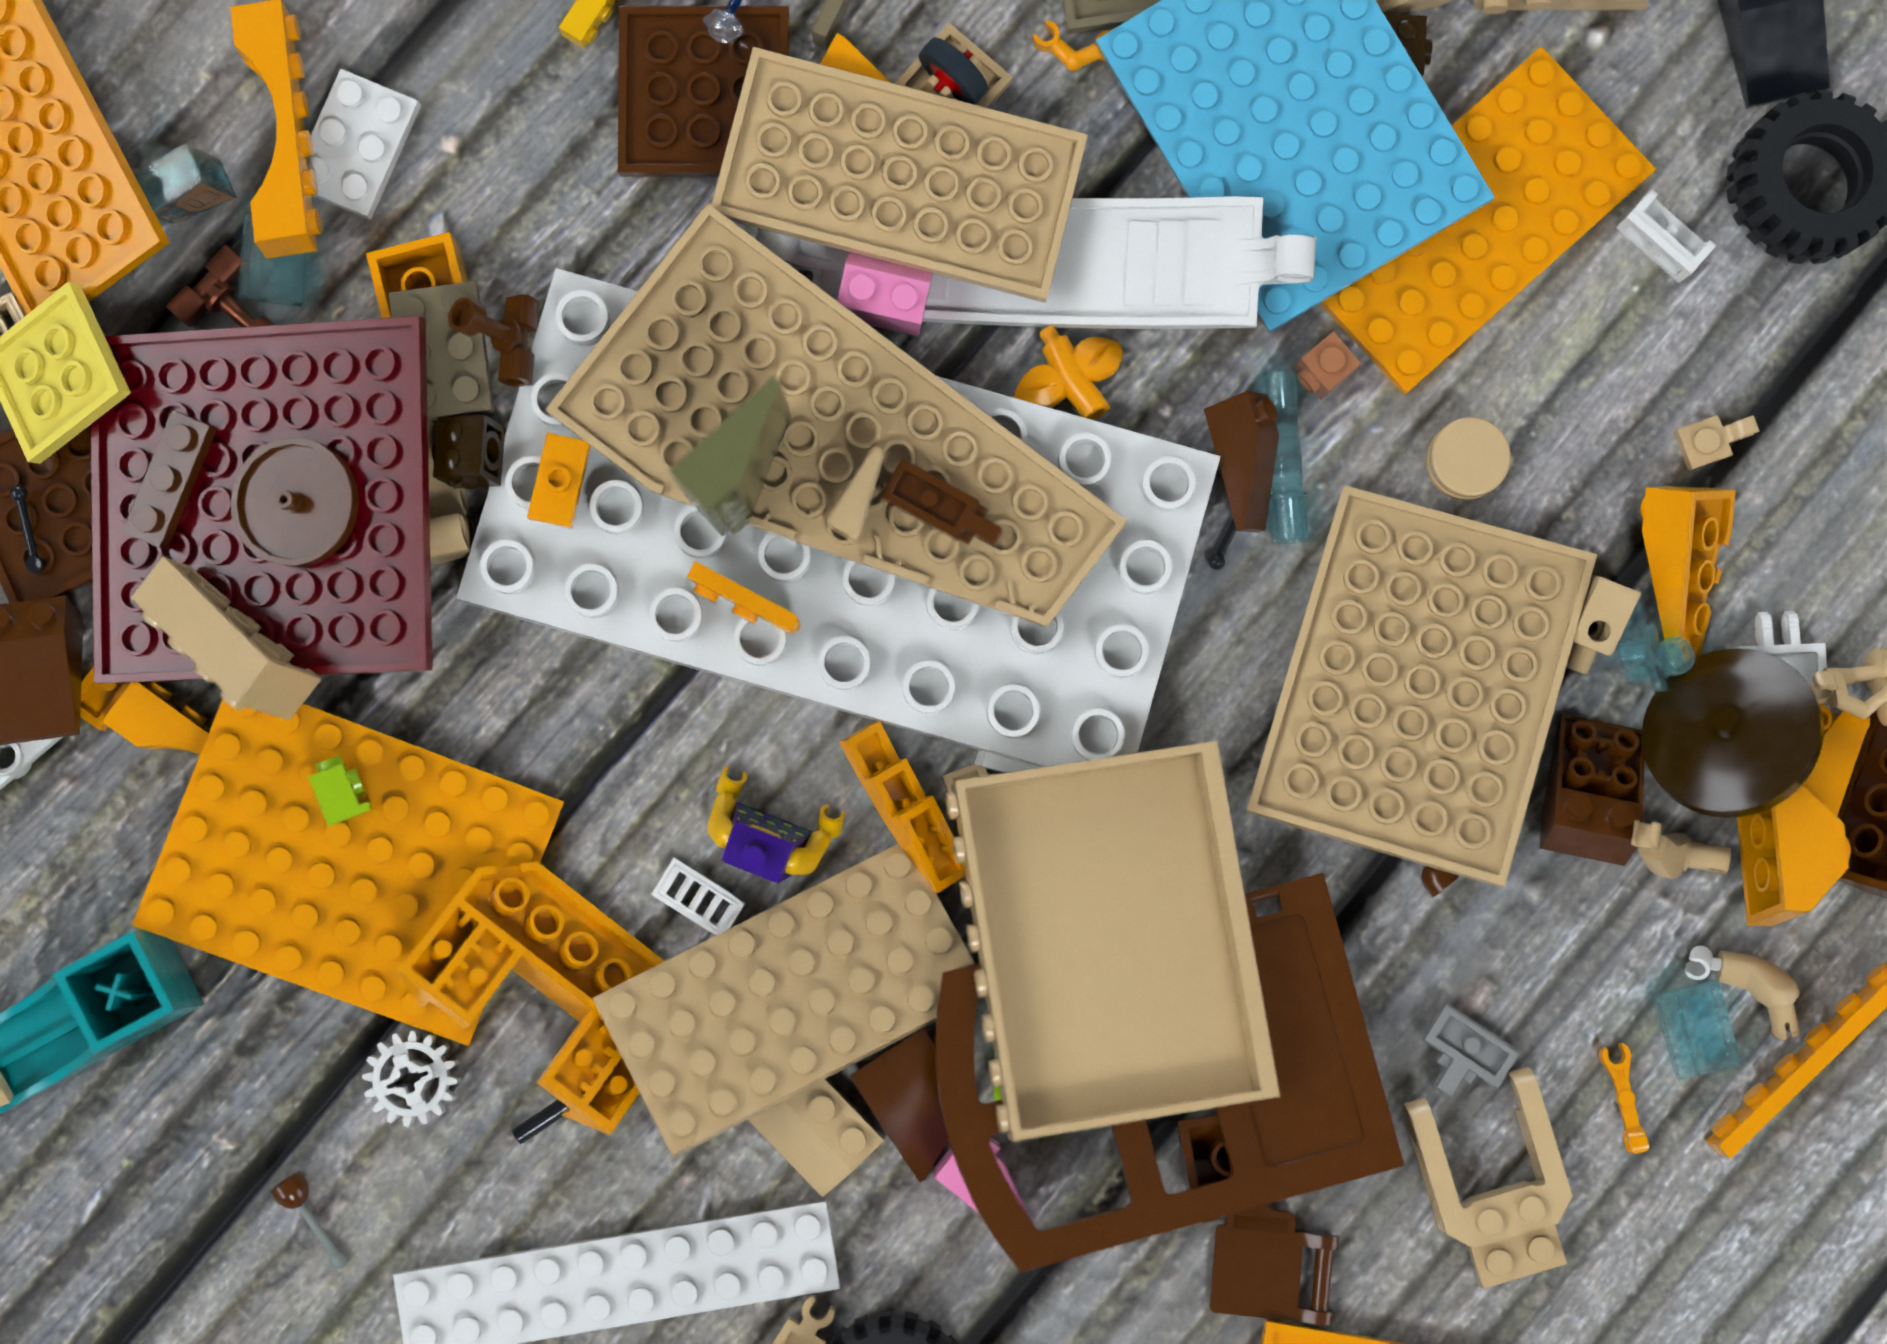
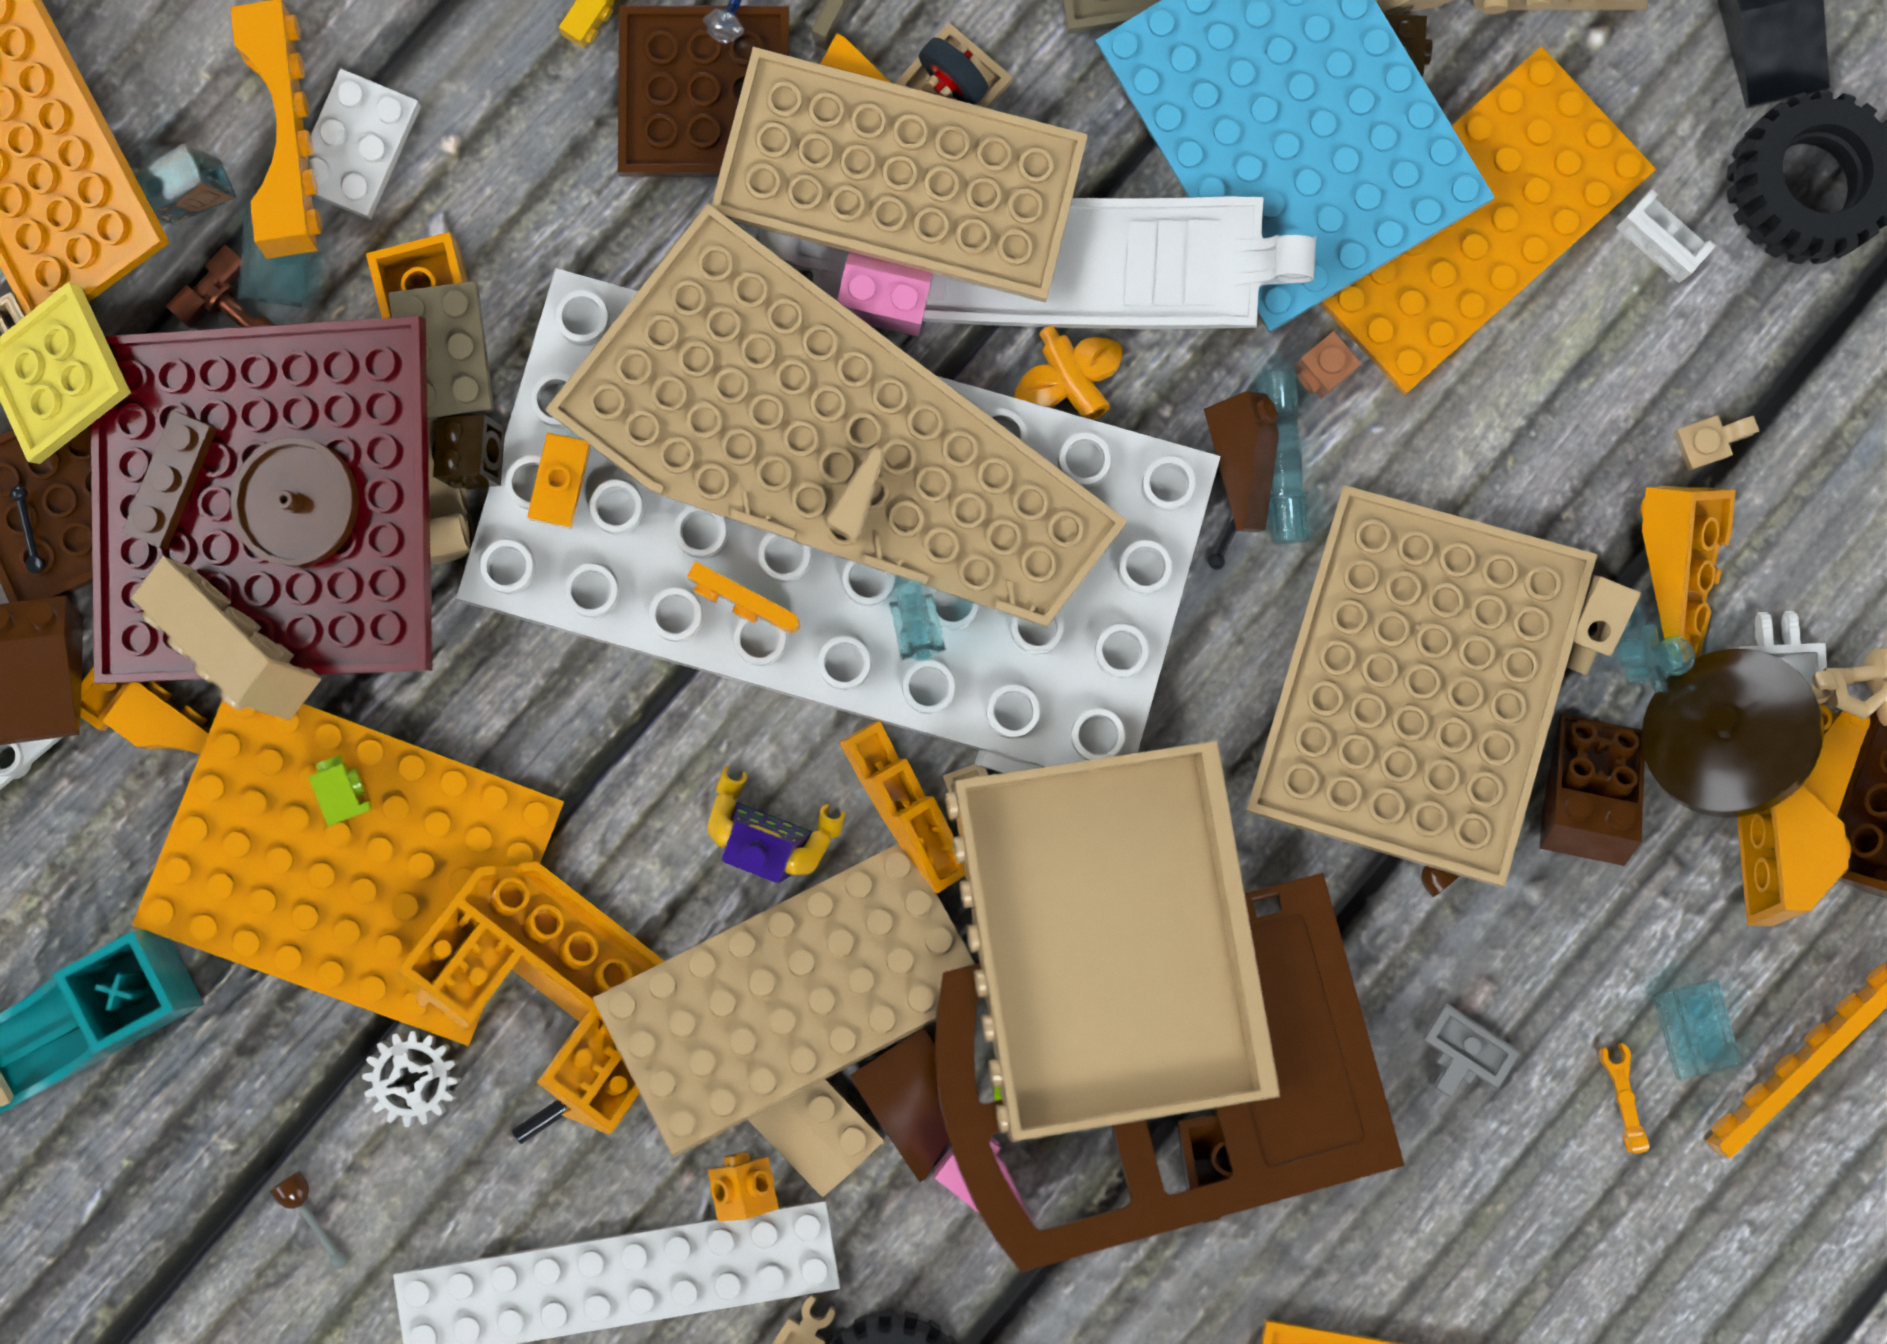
reddish brown bar [448,294,540,388] -> none
white slope [651,857,748,935] -> none
olive slope [669,376,791,537] -> none
reddish brown hinge [880,458,1003,547] -> none
light orange arm [1032,20,1111,72] -> none
reddish brown piece [1209,1205,1339,1326] -> none
tan plate [1402,1066,1573,1289] -> none
tan head [1426,417,1511,500] -> none
tan arm [1631,820,1731,879] -> none
tan arm [1685,946,1801,1040] -> none
none -> light orange brick [708,1151,779,1222]
none -> clear light blue hips [889,581,946,660]

